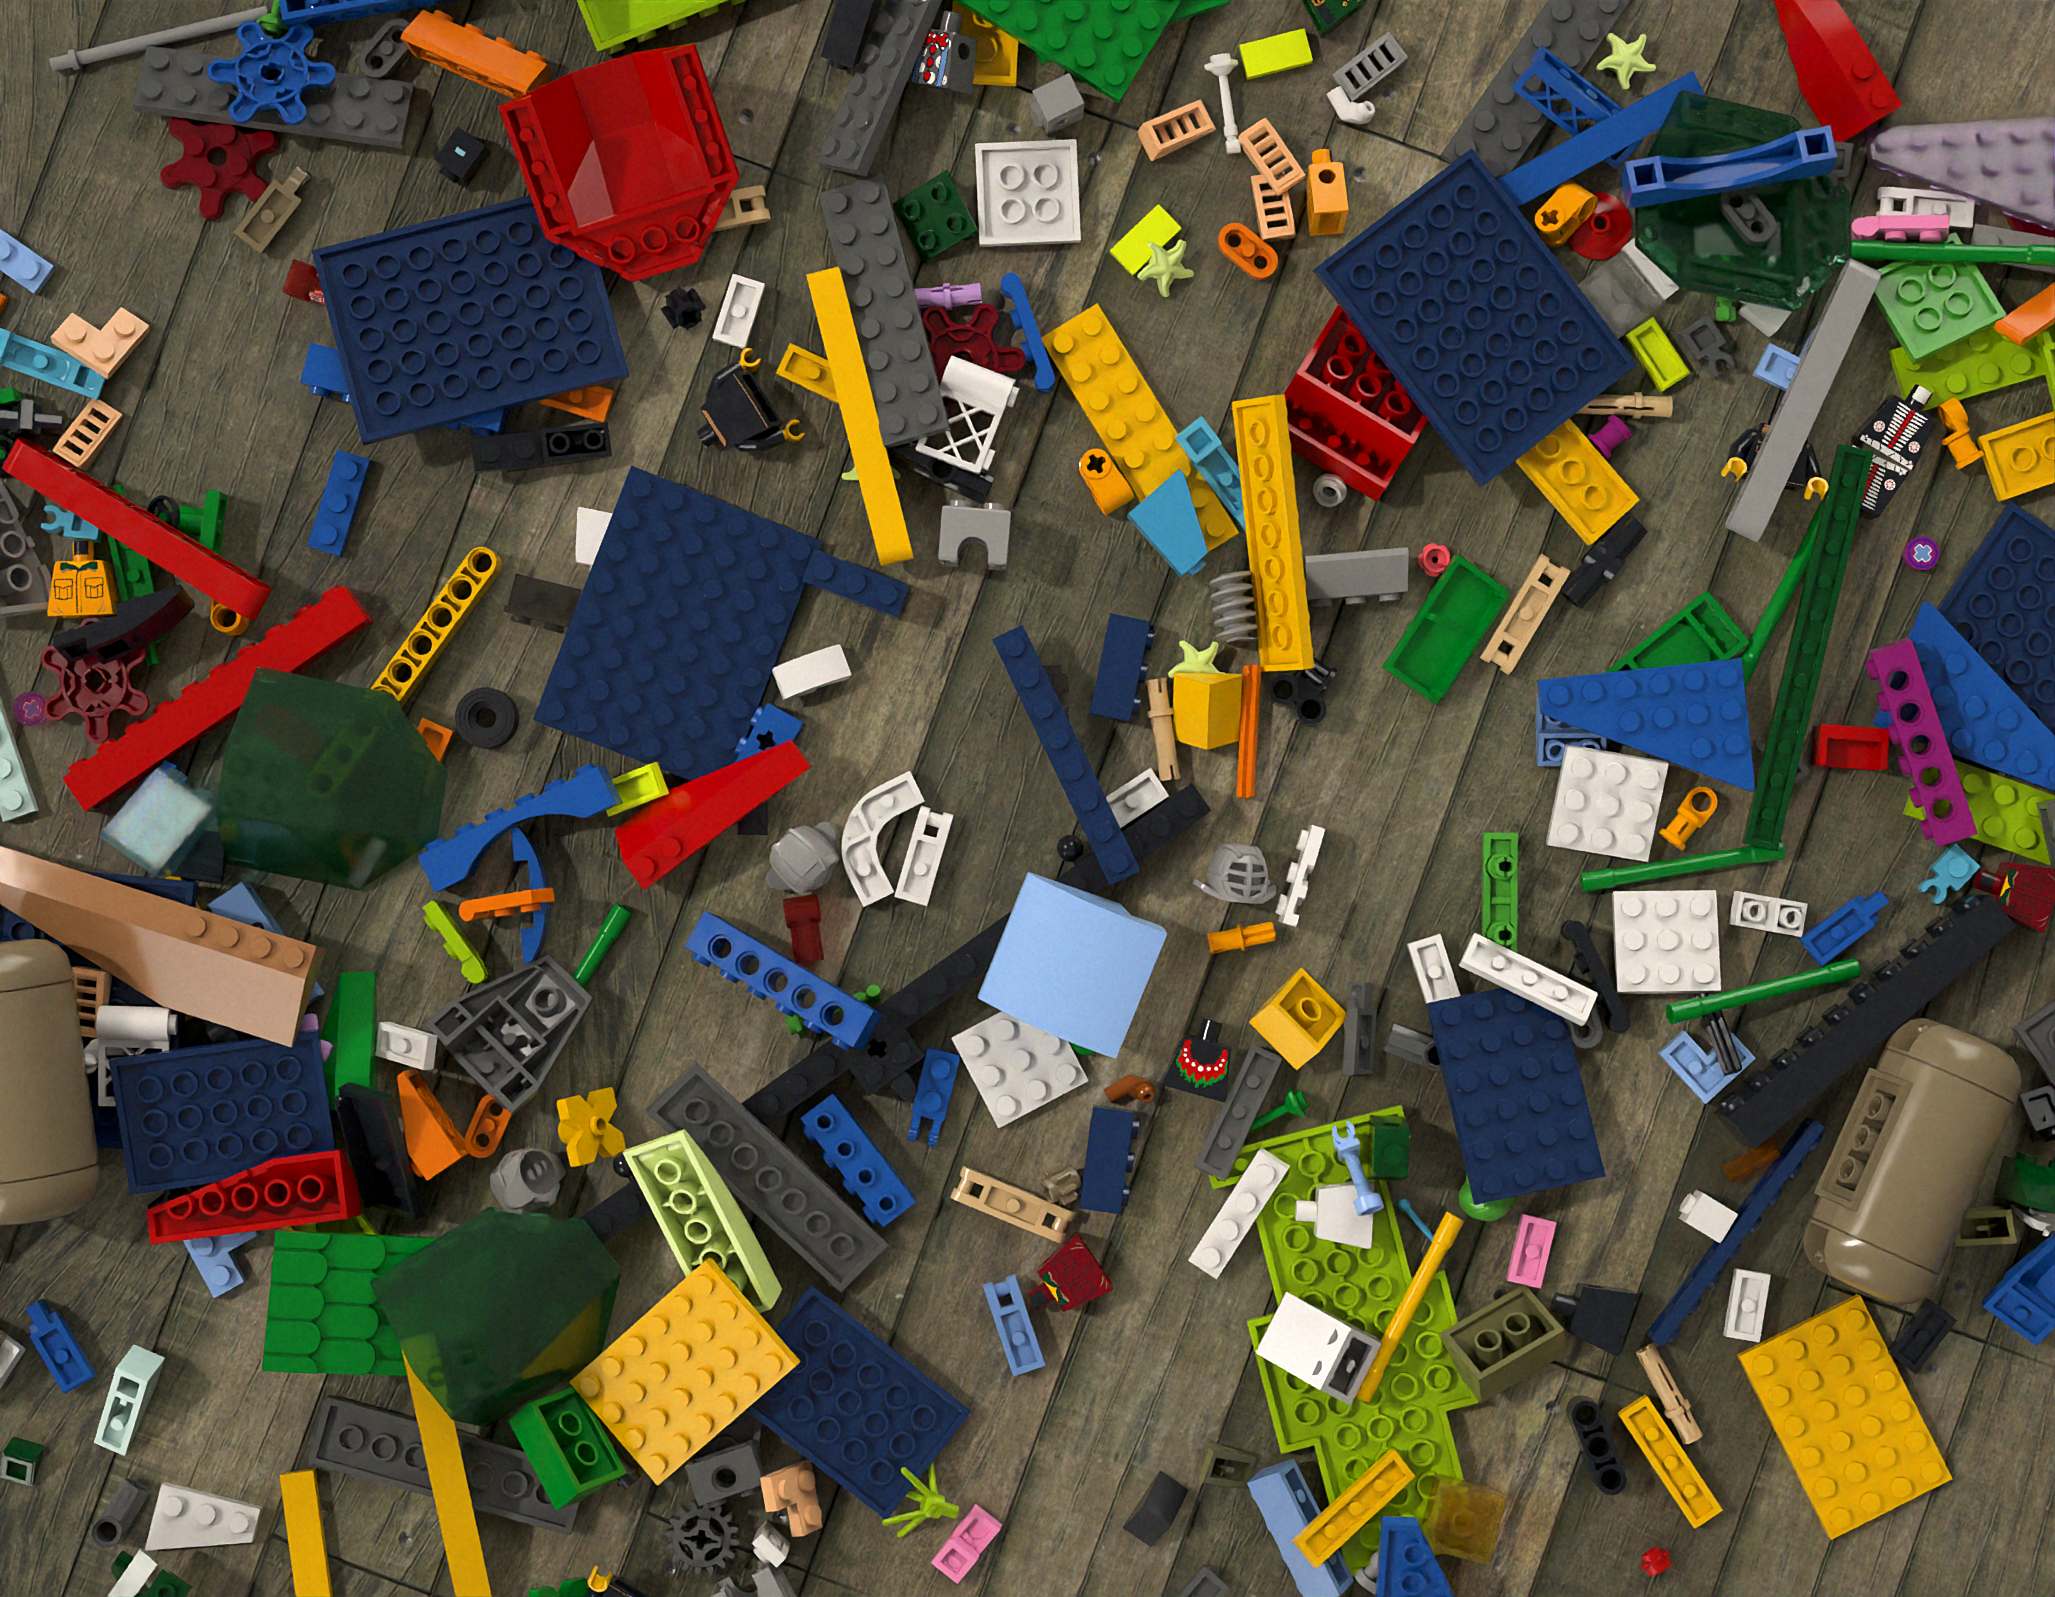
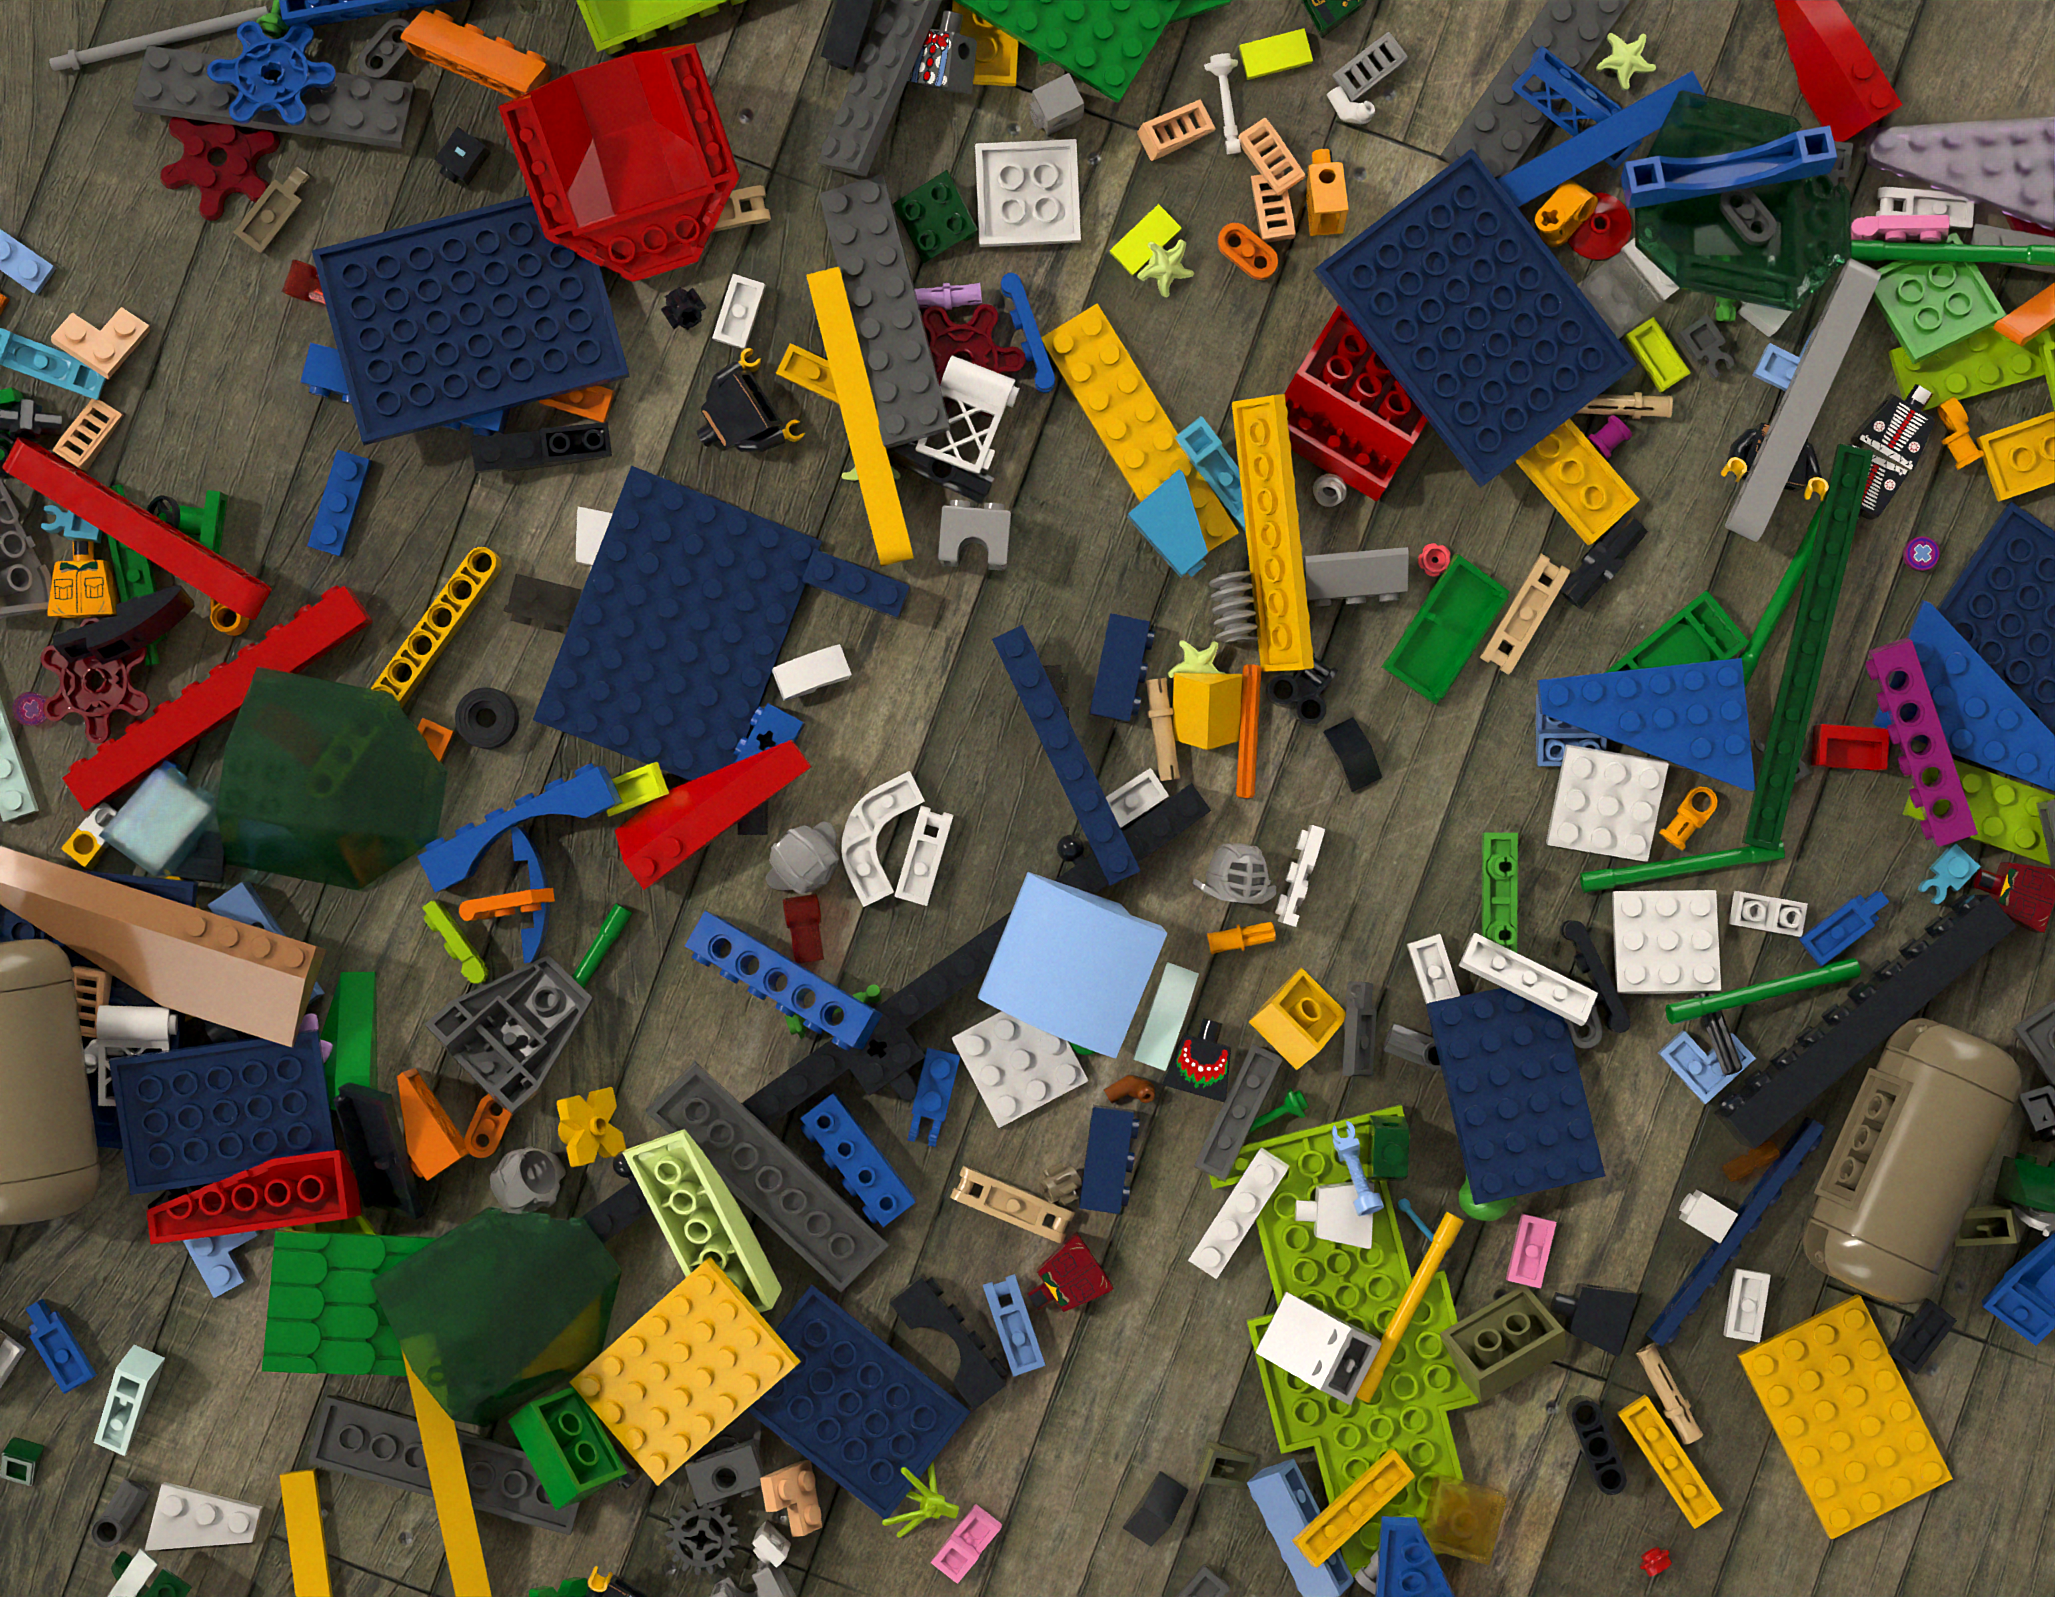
white plate [375,1022,438,1070] -> none
light orange piece [1079,449,1135,516] -> none
none -> leg [61,802,125,871]
none -> black arch [890,1273,1008,1410]
none -> light aqua slope [1133,962,1199,1071]
none -> black slope [1323,717,1383,792]

